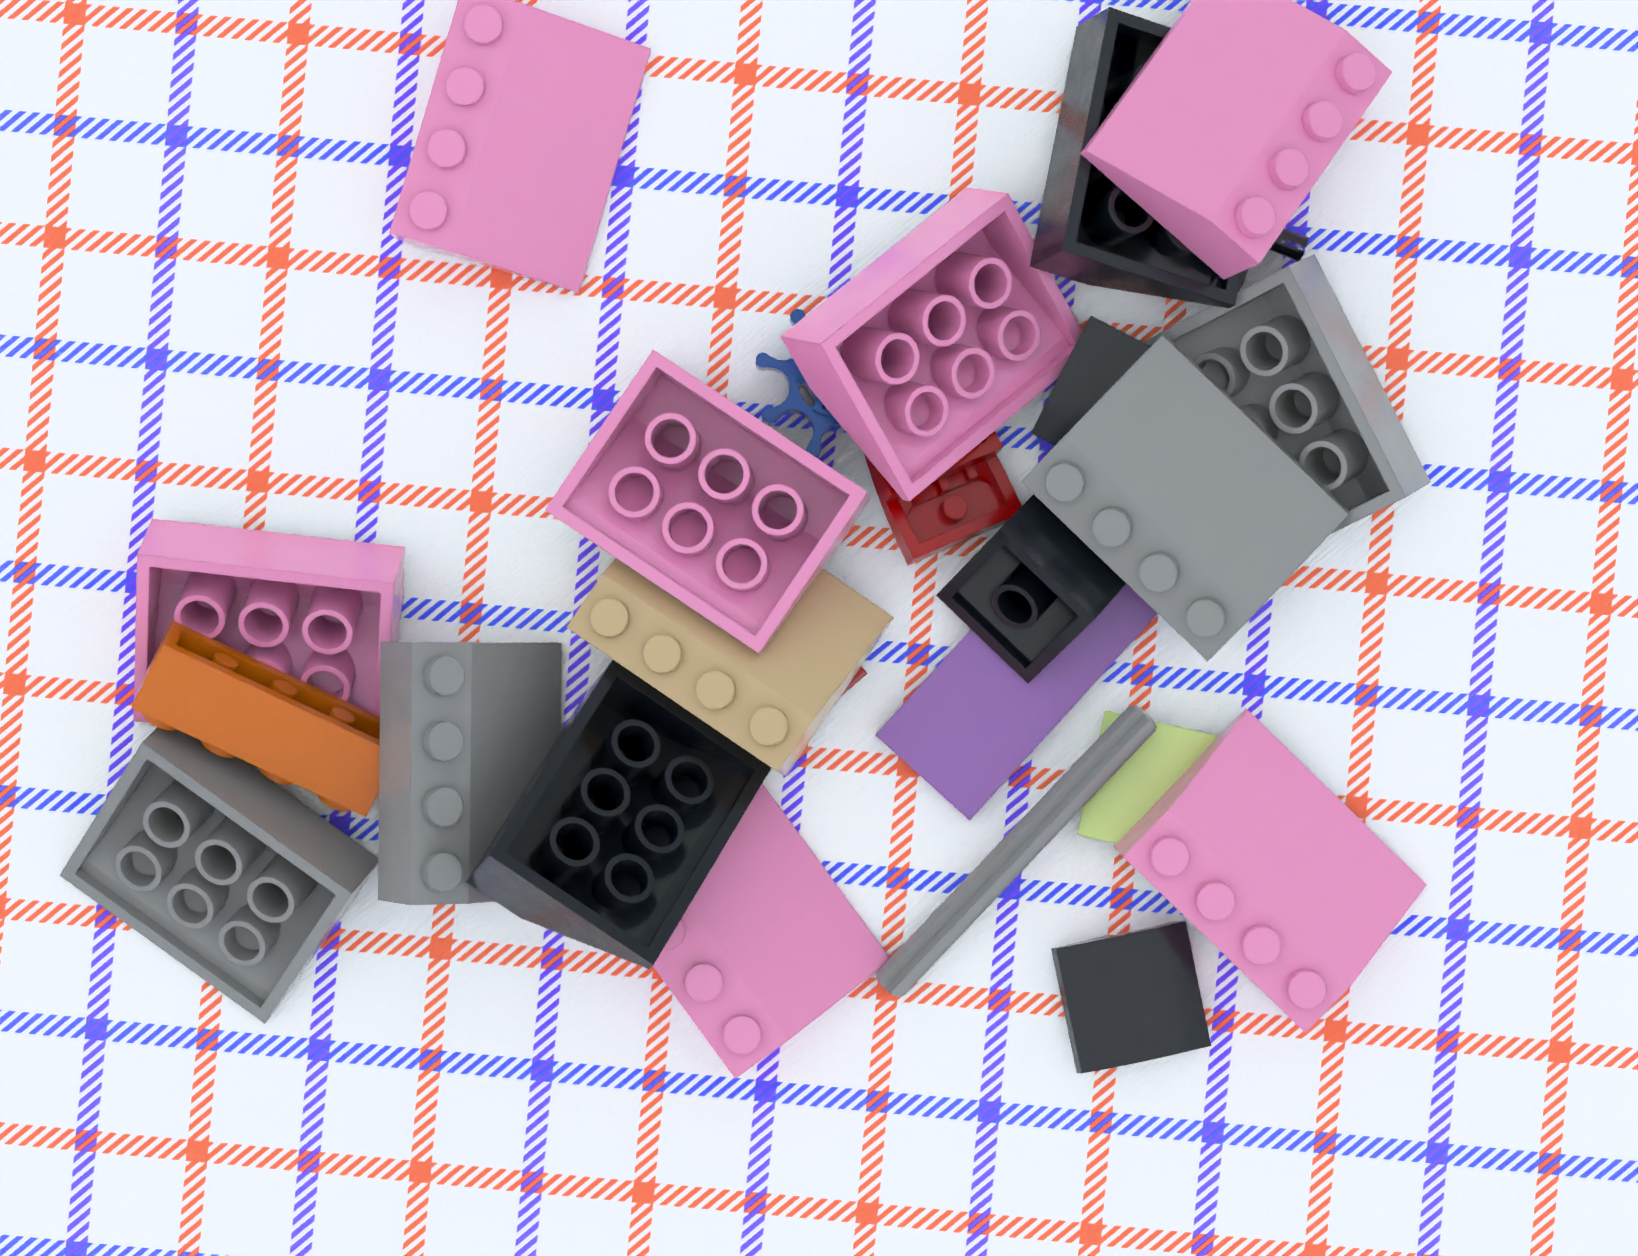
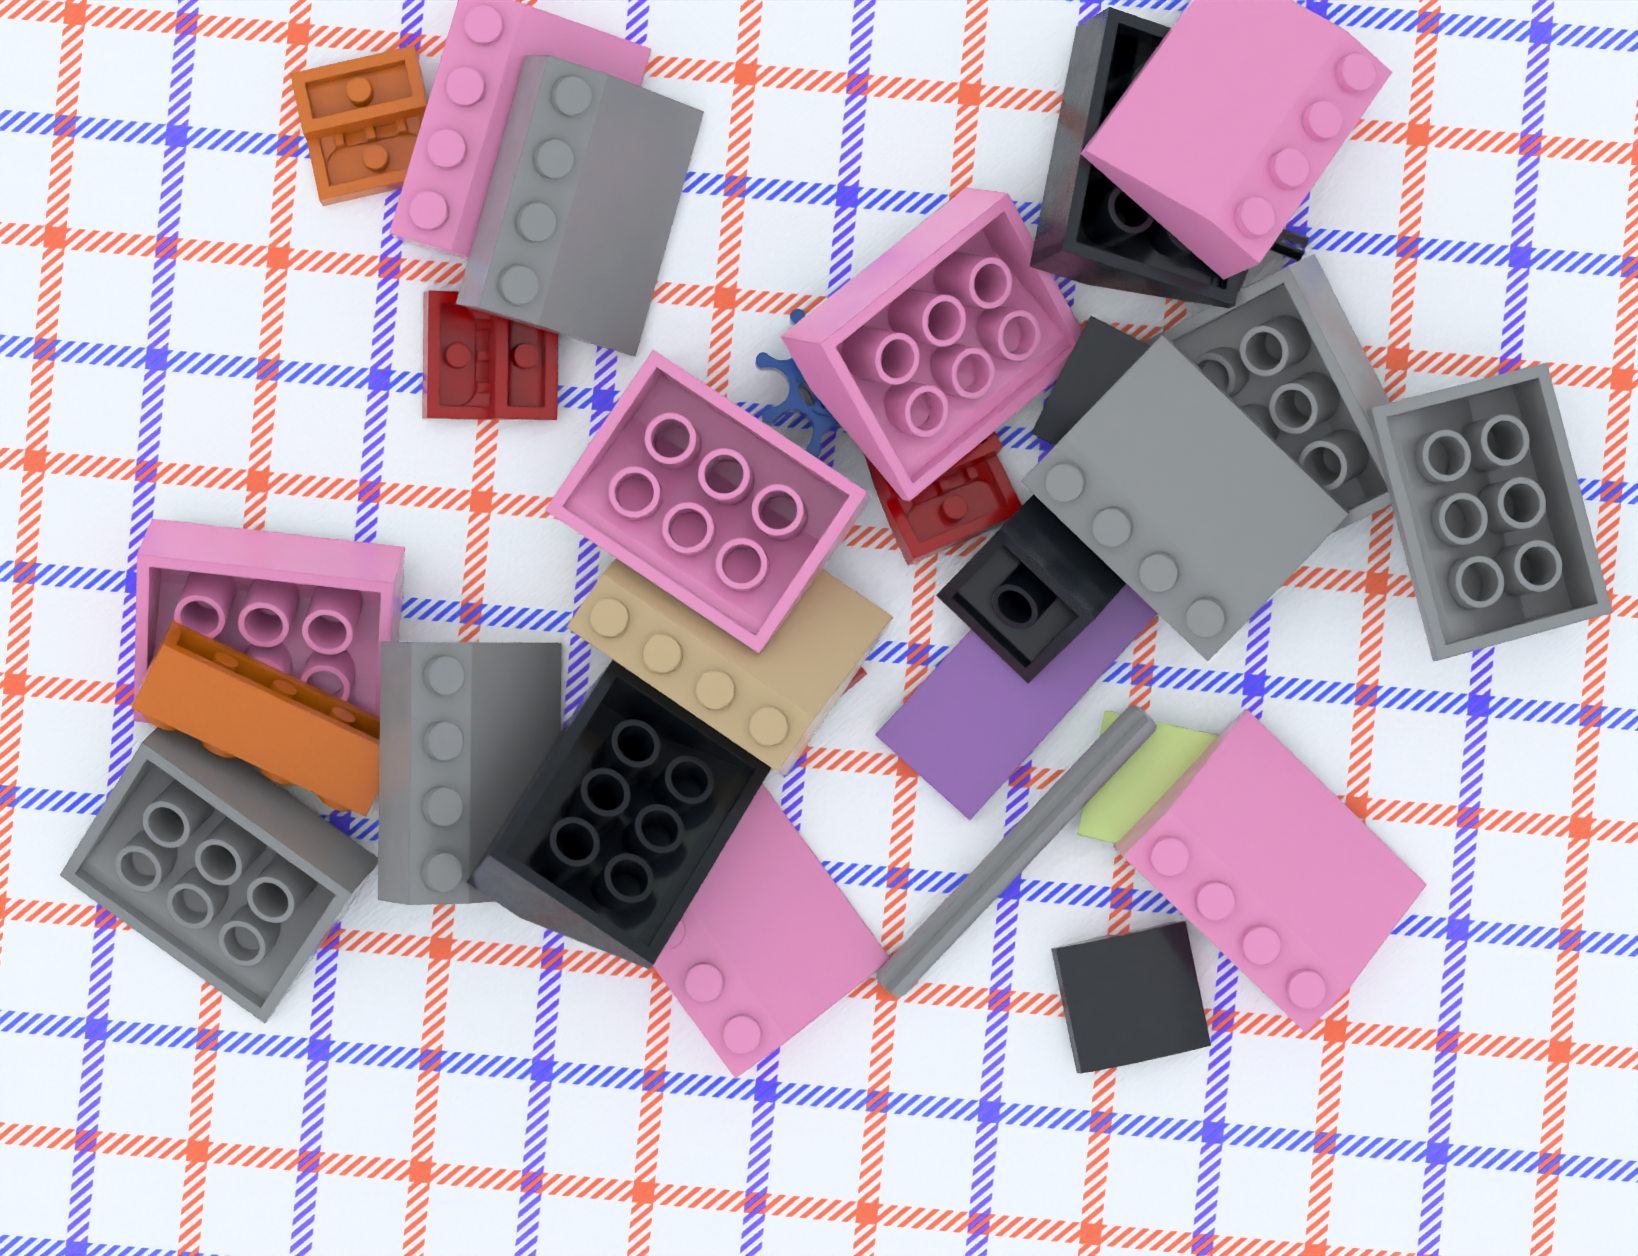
none -> orange slope [290,45,429,206]
none -> red slope [422,290,558,420]
none -> light grey slope [456,55,704,357]
none -> light grey slope [1367,362,1613,662]

